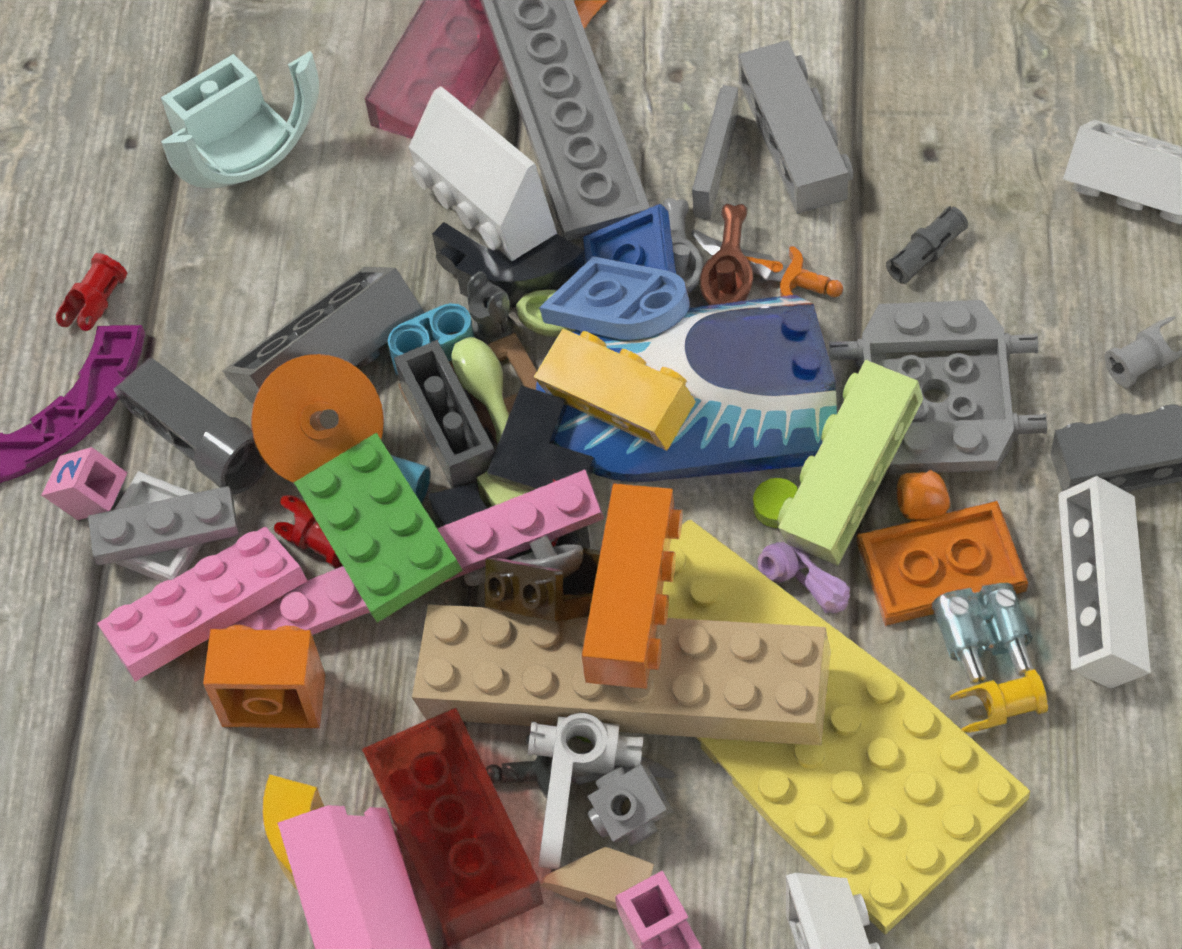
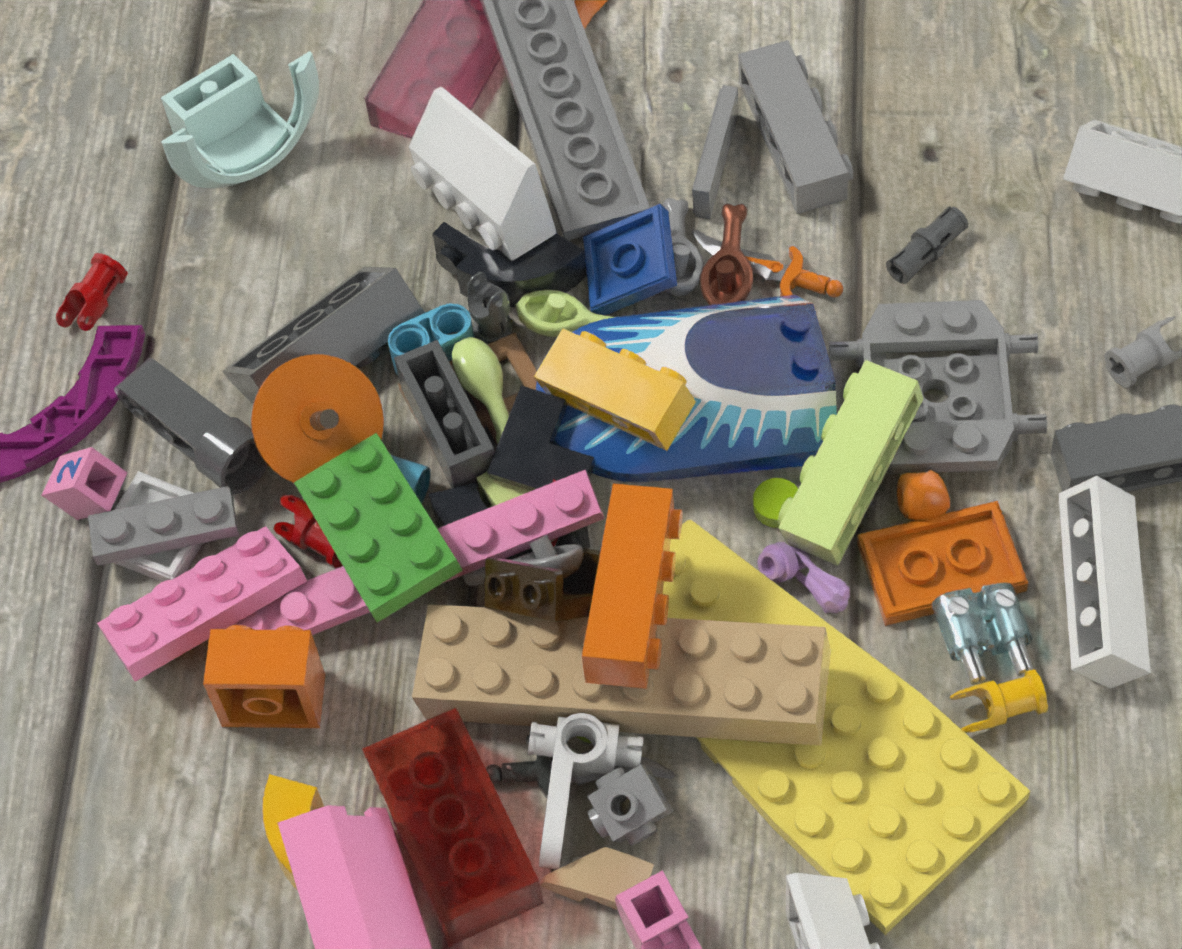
medium blue tile [539,256,690,340] -> none

